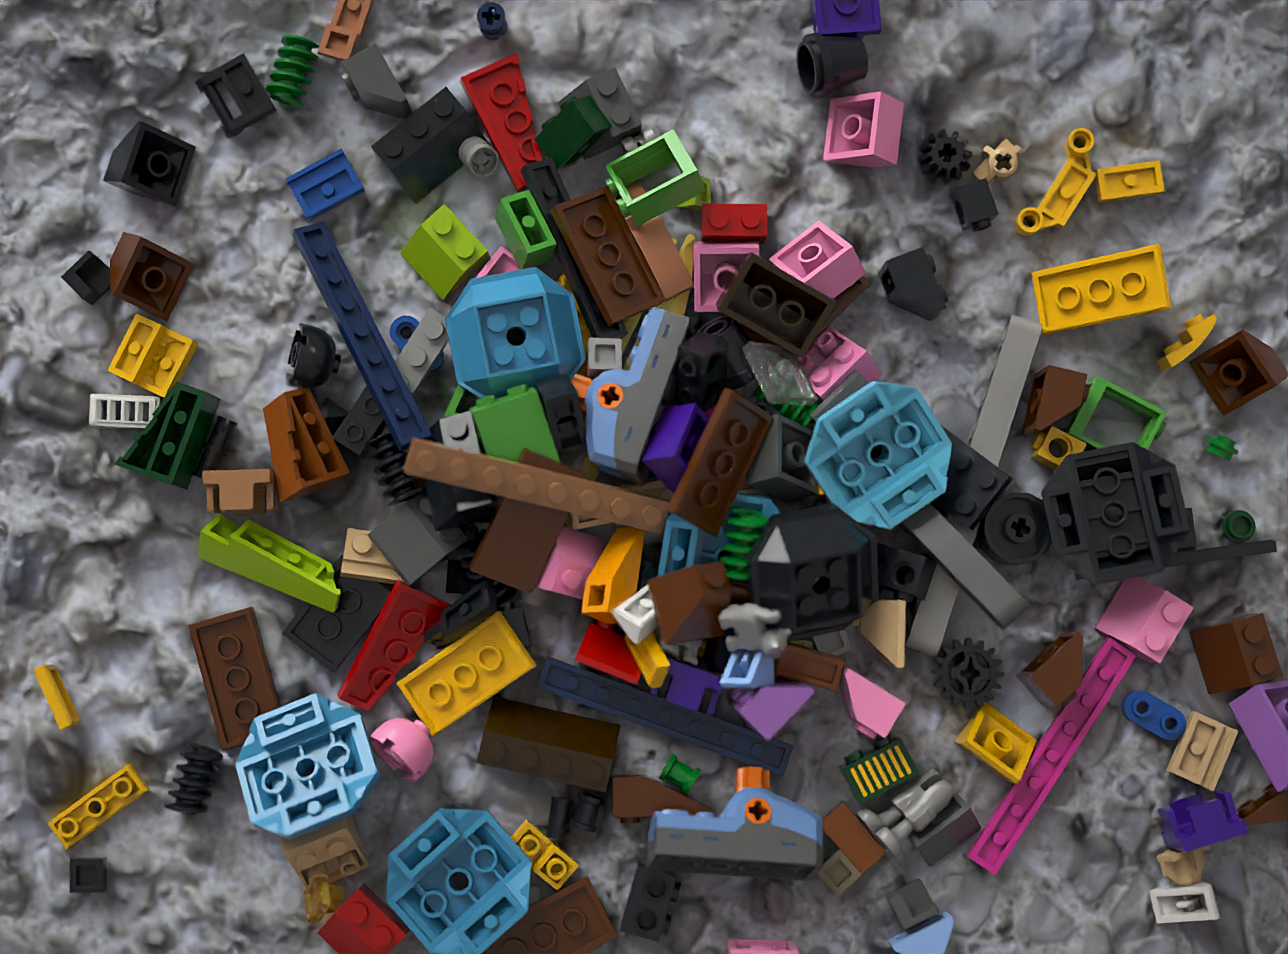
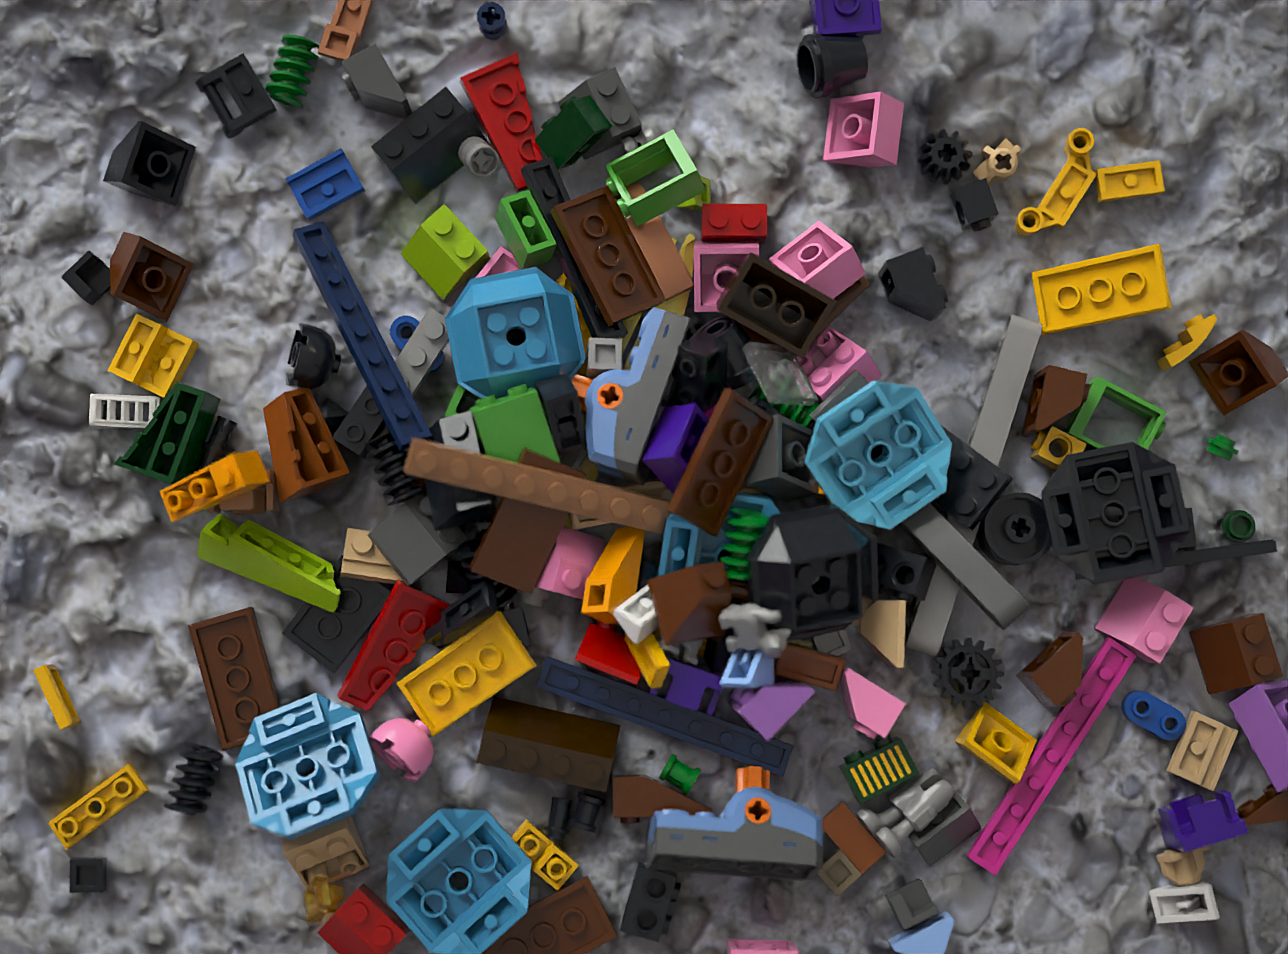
none -> light orange slope [160,450,270,522]

